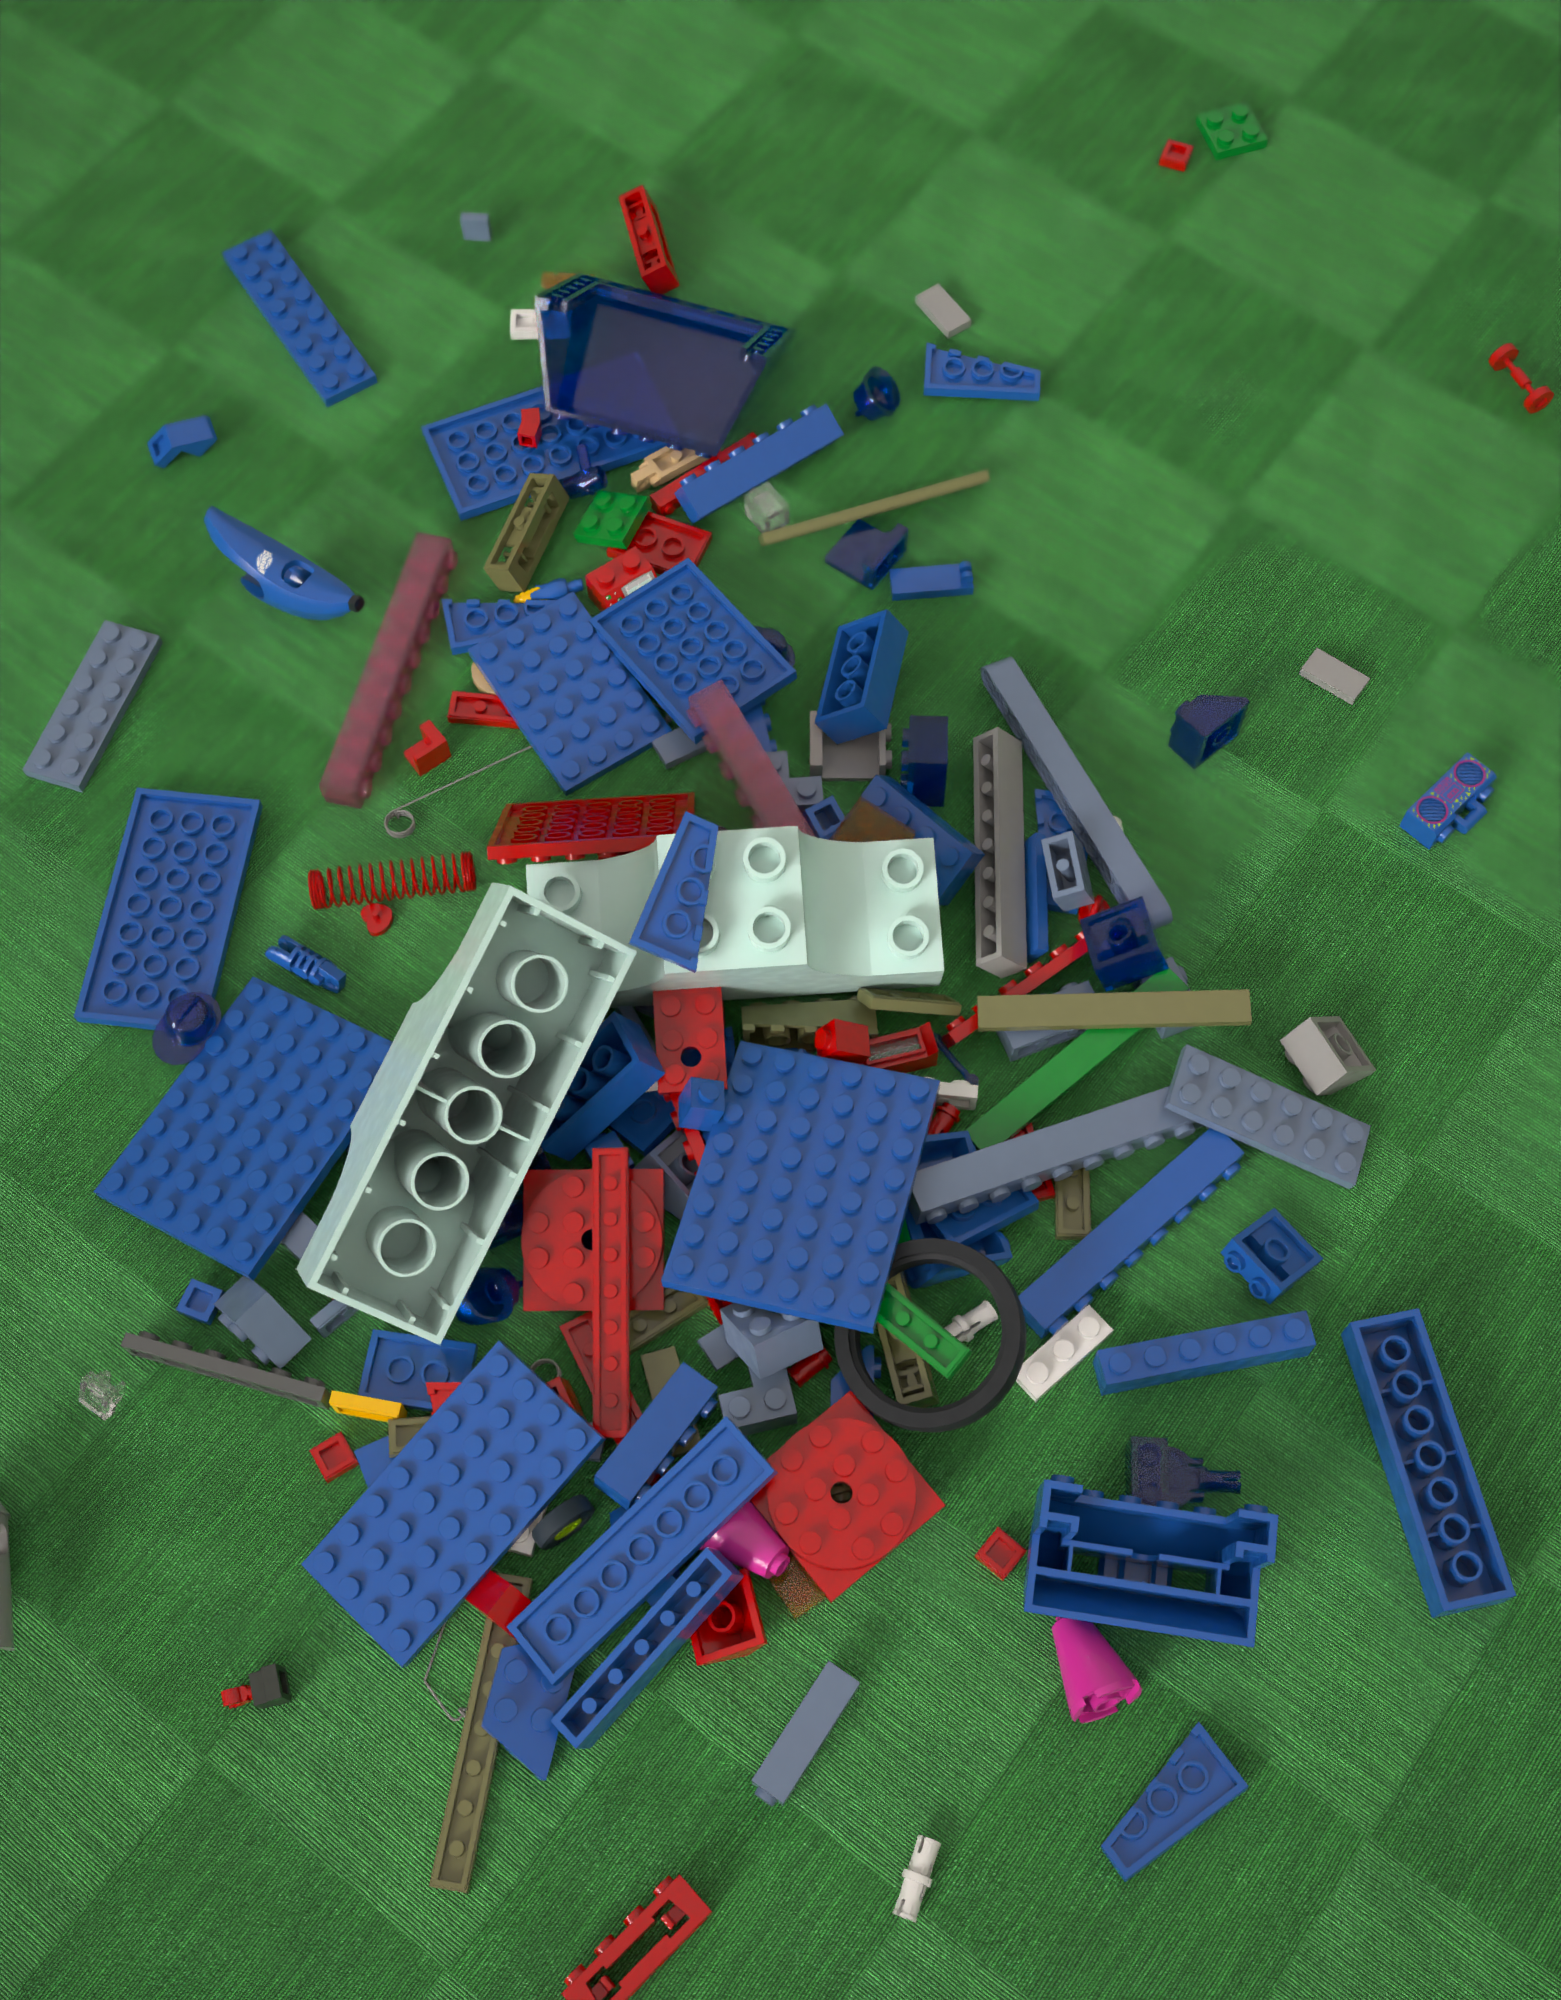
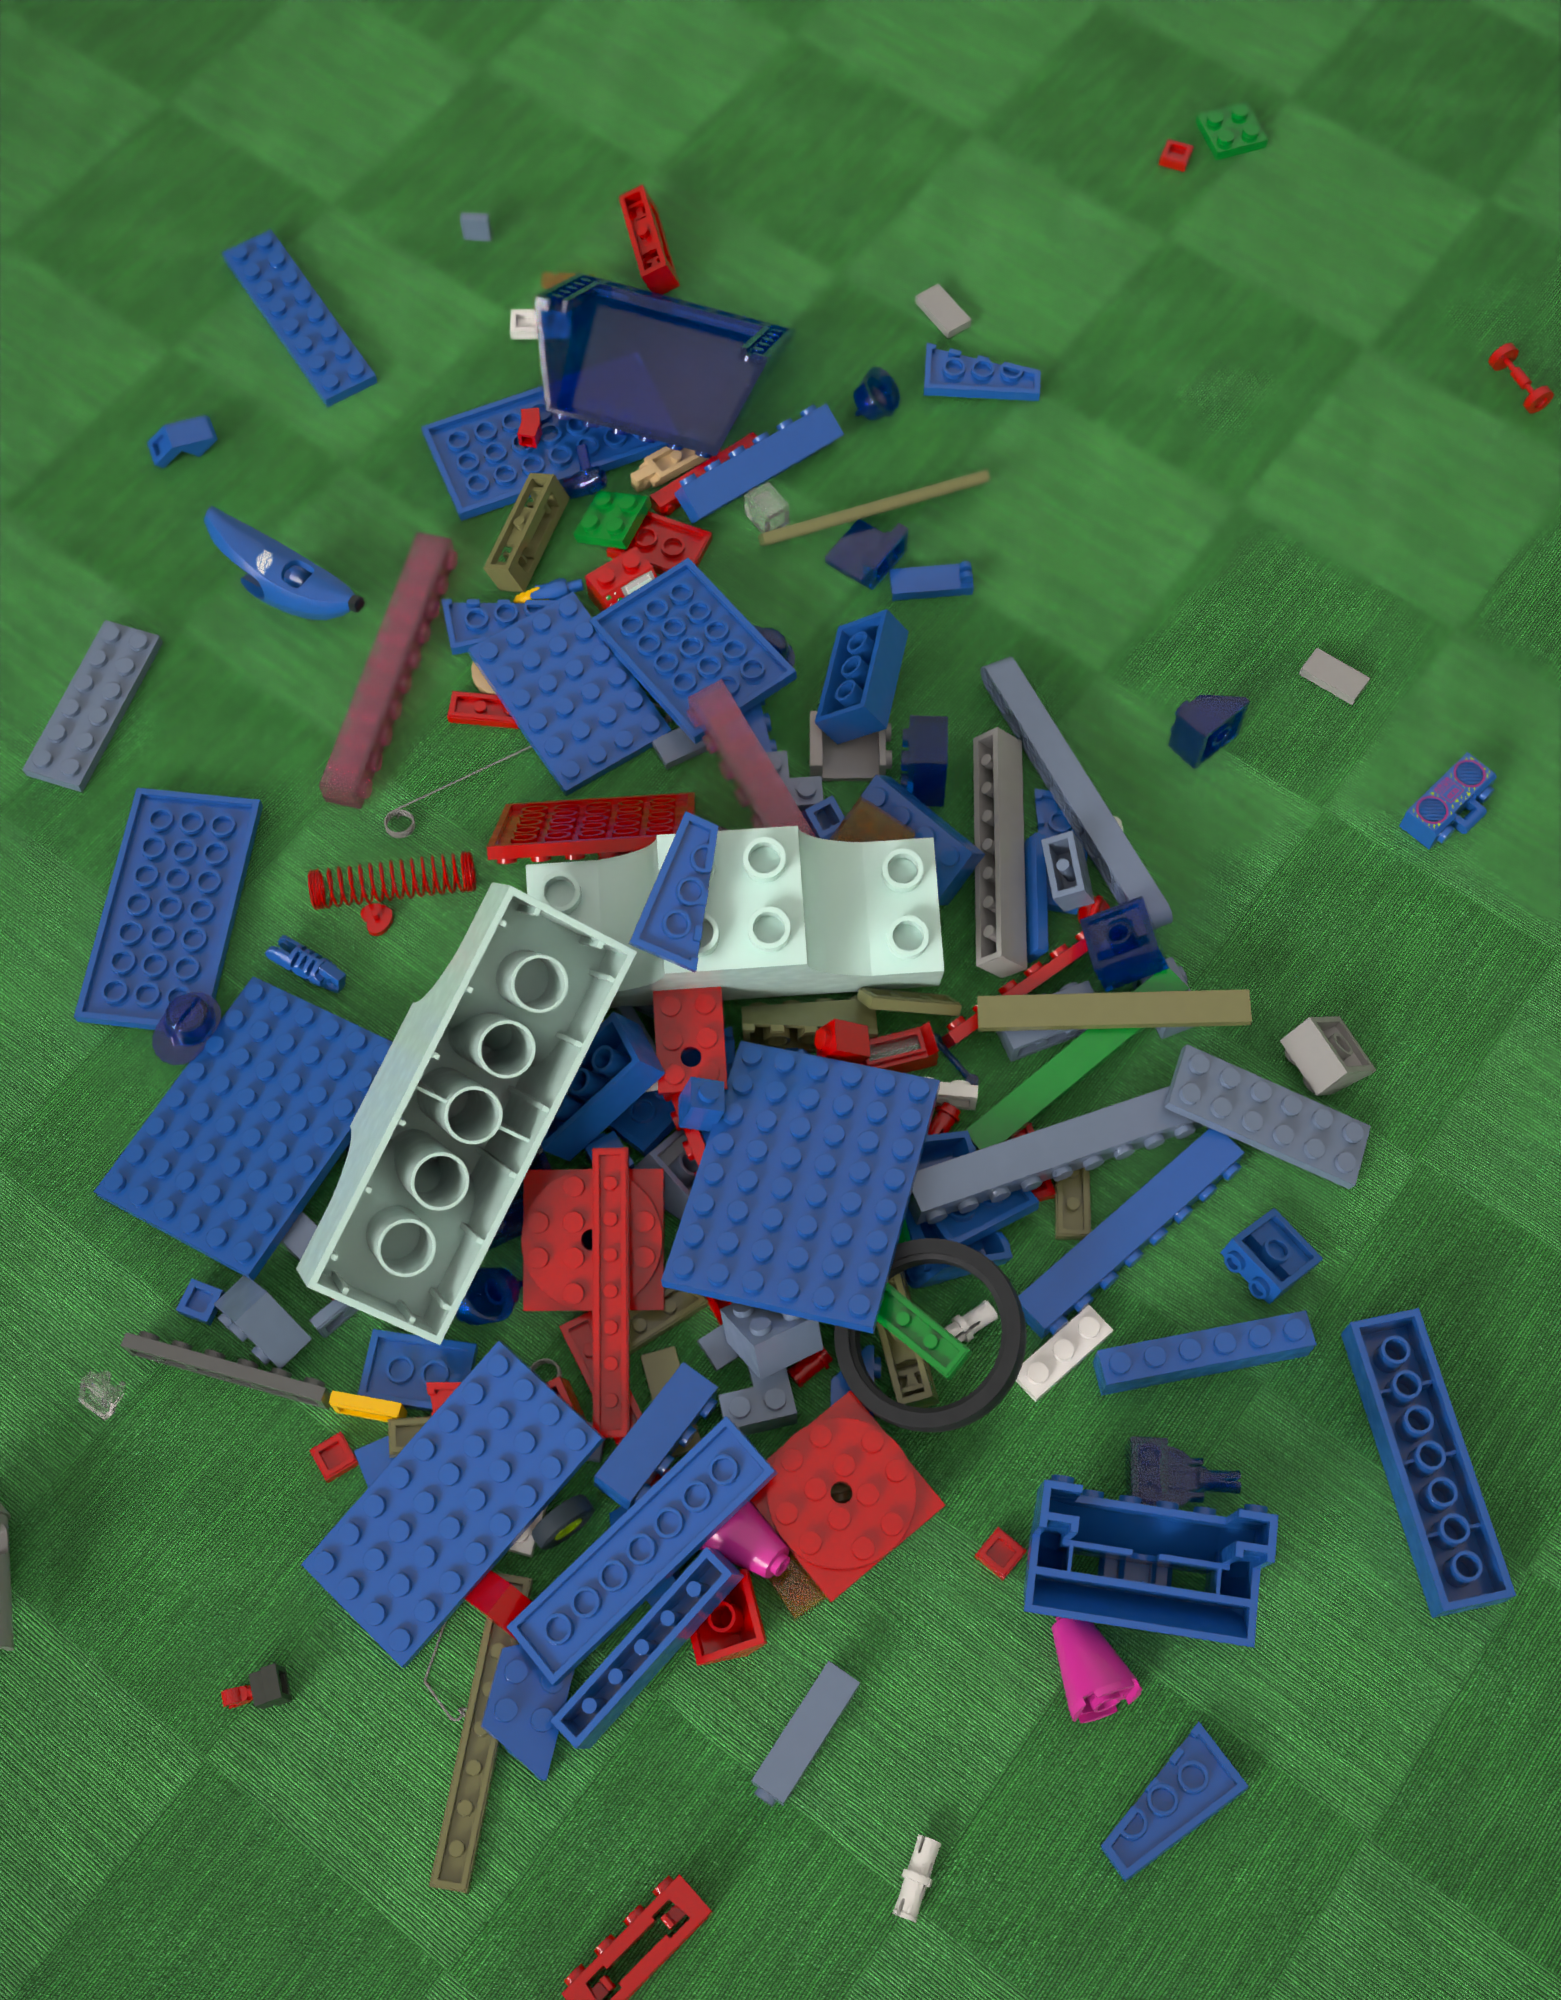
red panel [404,719,452,776] -> none

